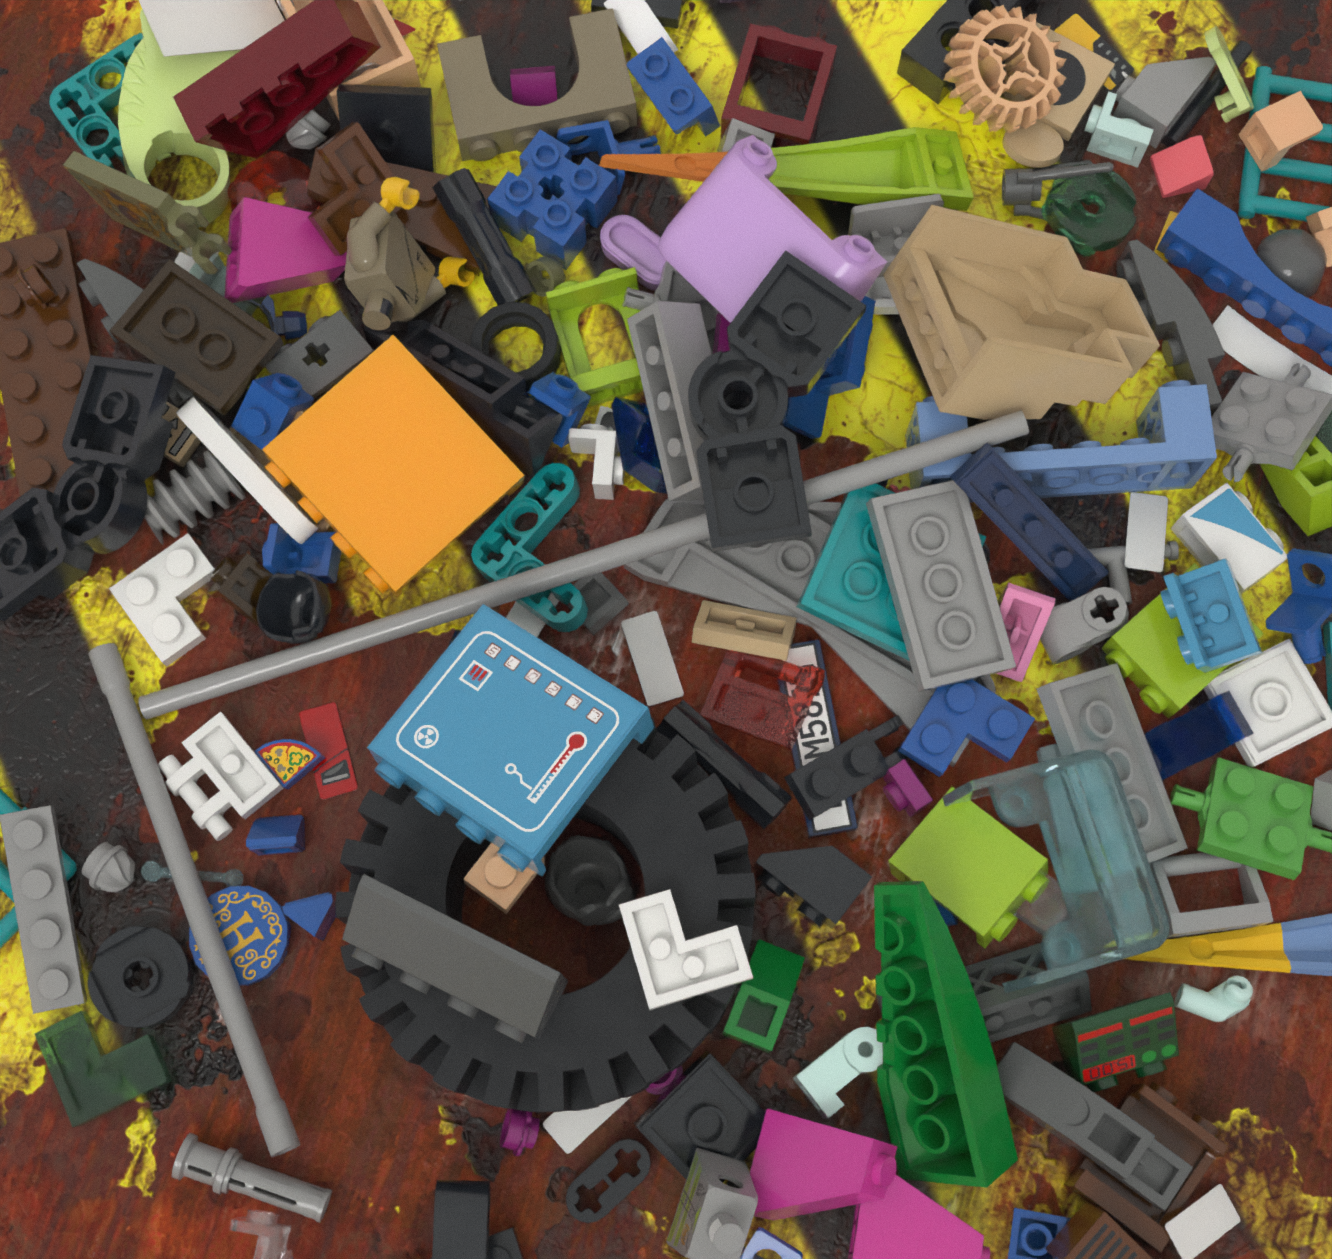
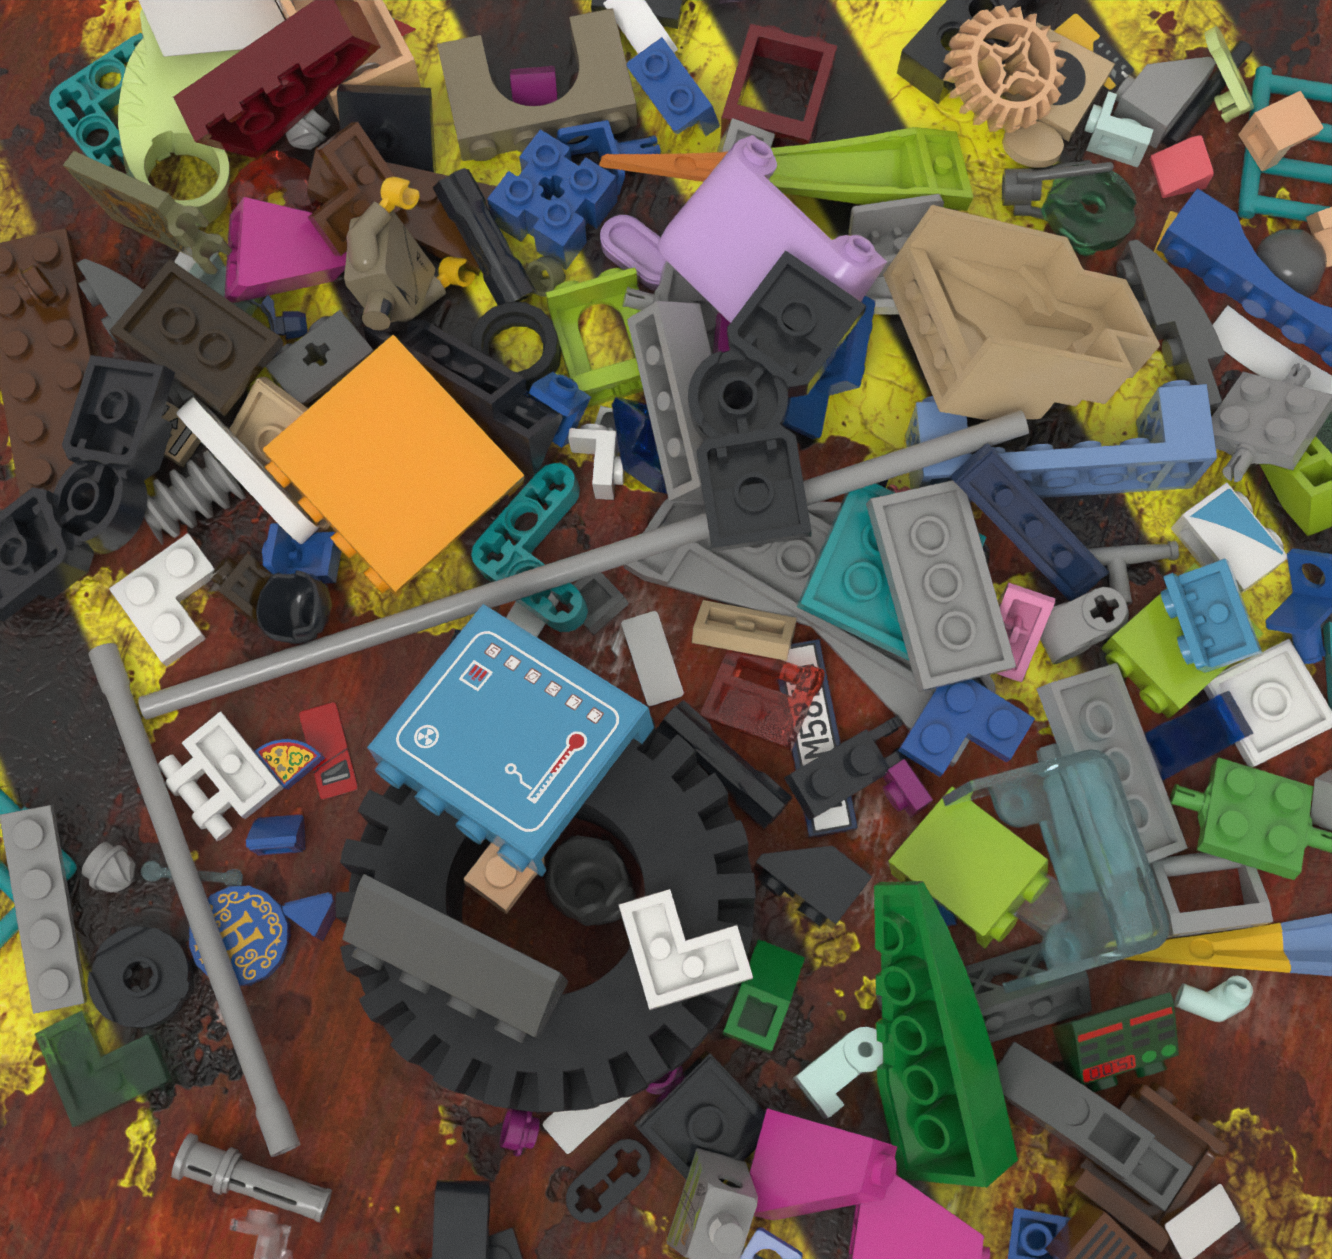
blue bracket [231,373,314,451] -> none
white sticker [1124,492,1168,572] -> none

